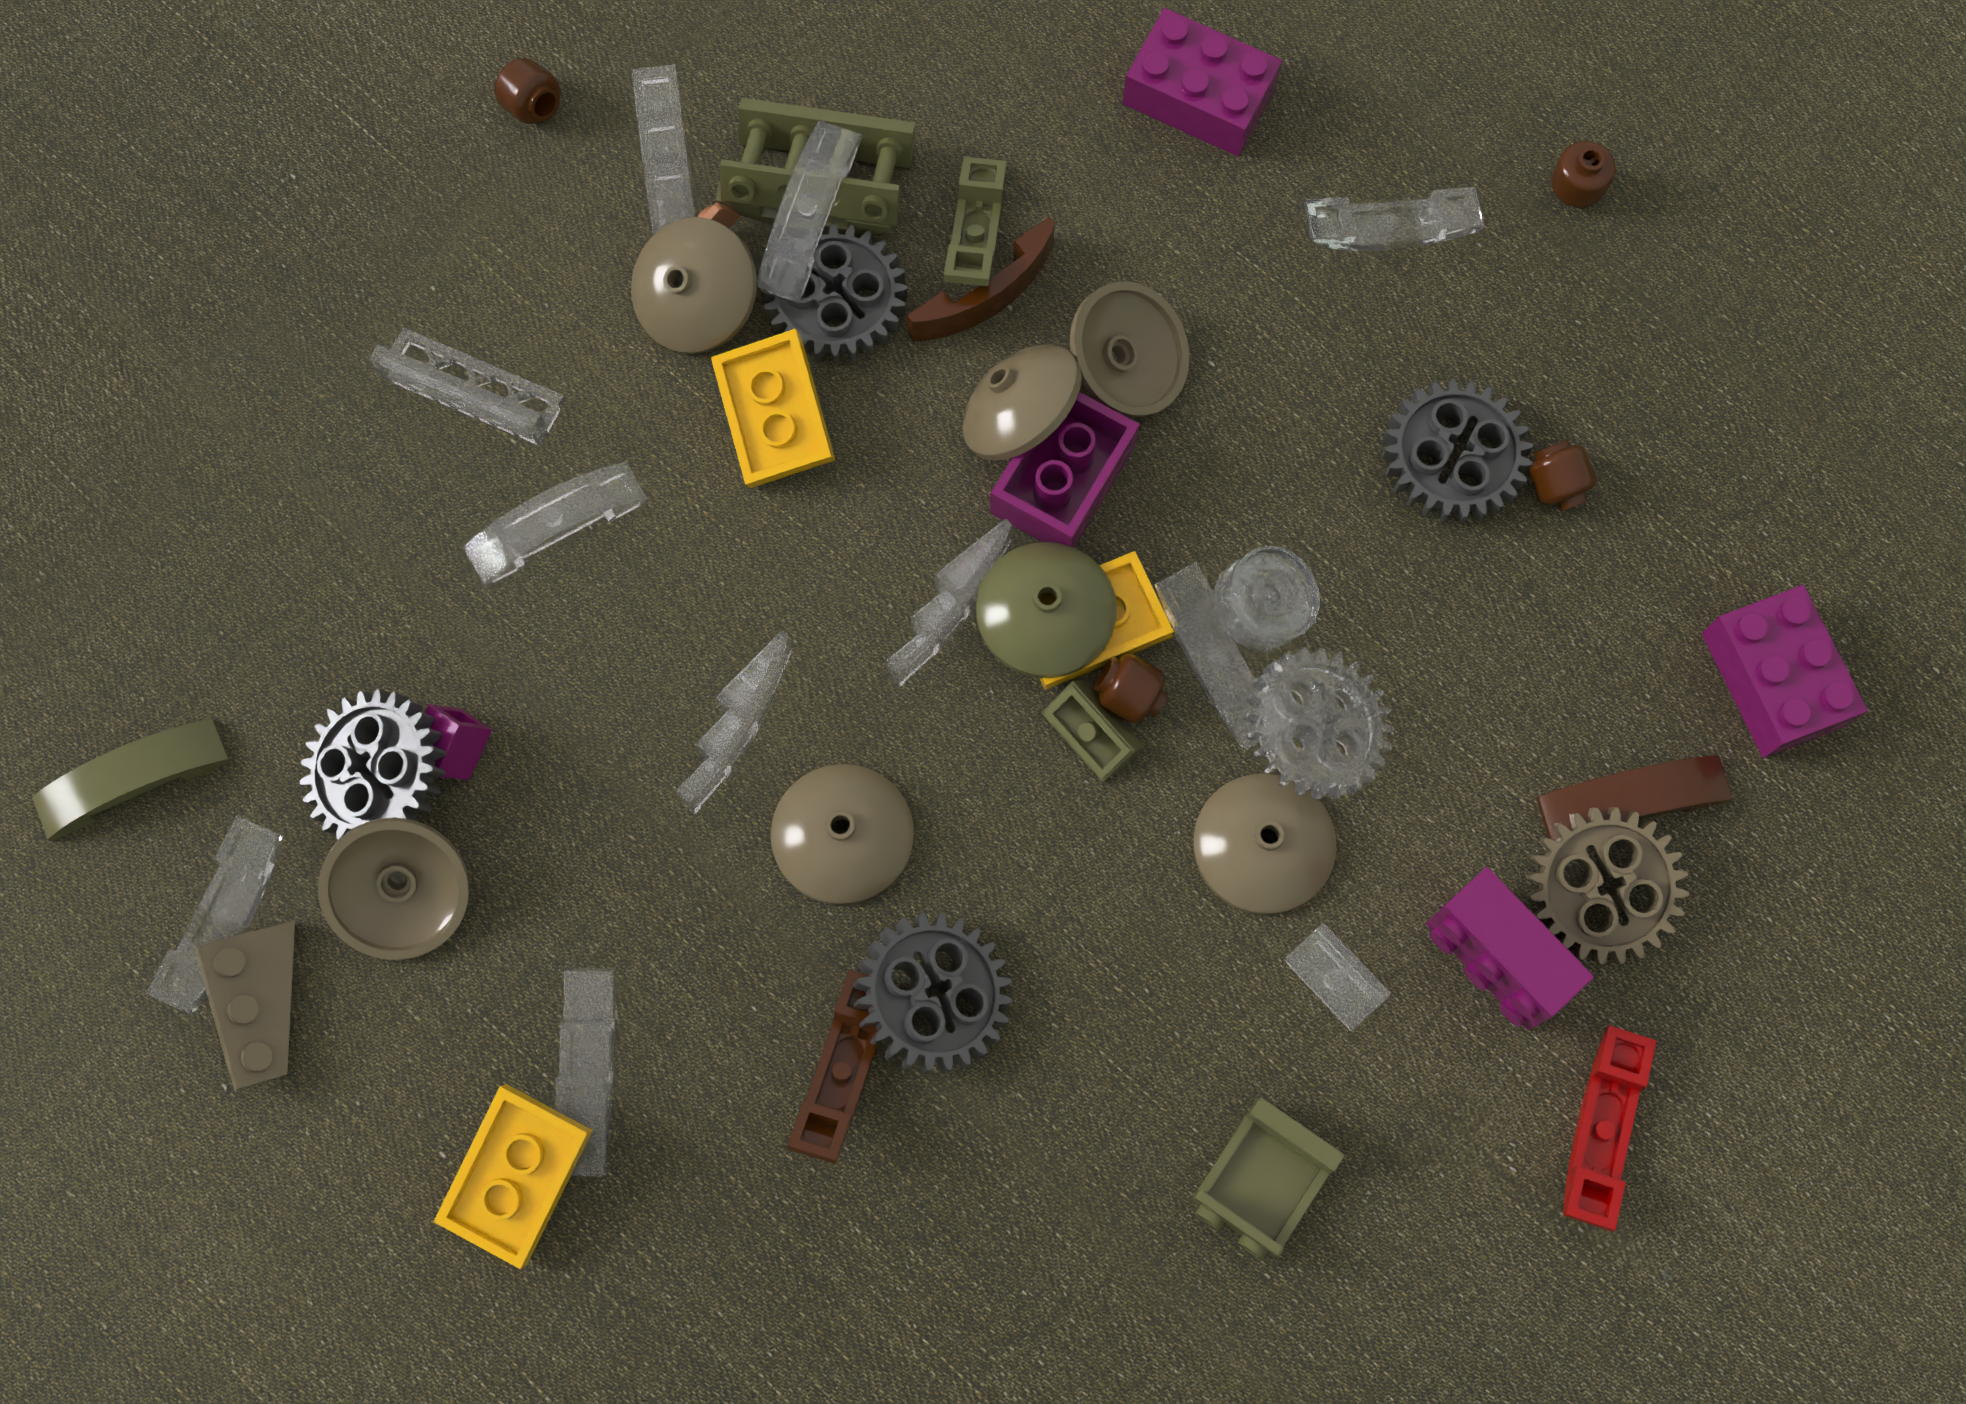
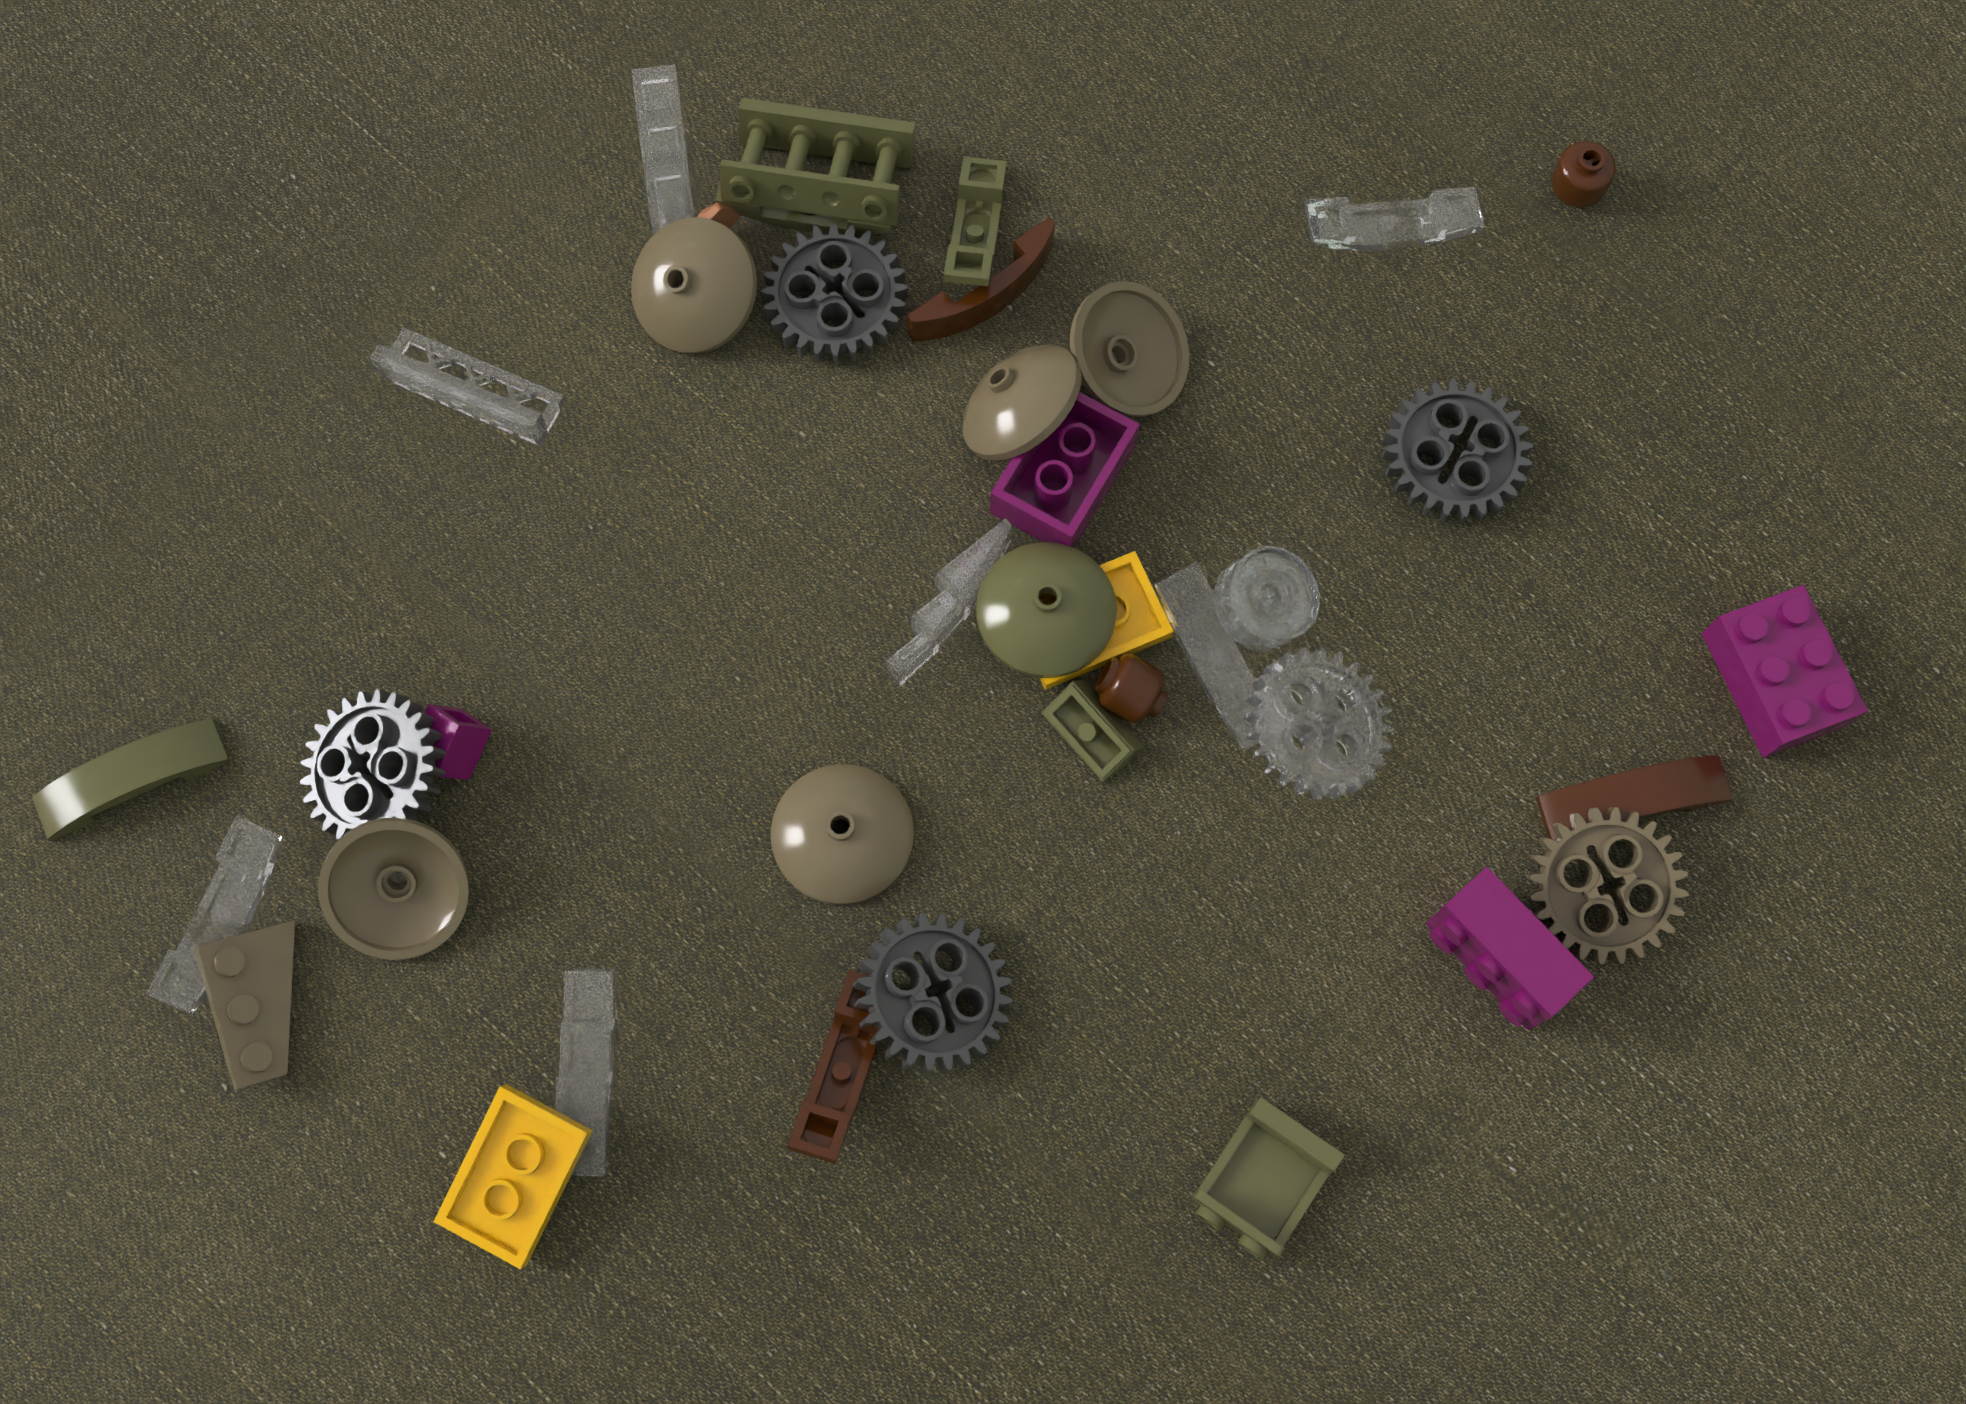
clear slope [463,462,649,587] -> none
reddish brown head [494,58,561,125] -> none
clear slope [676,630,792,814] -> none
yellow plate [711,328,835,488] -> none
clear slope [757,120,862,303] -> none
magenta brick [1122,8,1282,157] -> none
dark tan dish [1193,774,1336,915] -> none
clear slope [1284,923,1391,1032] -> none
reddish brown head [1528,440,1597,511] -> none
red slope [1563,1025,1657,1232] -> none

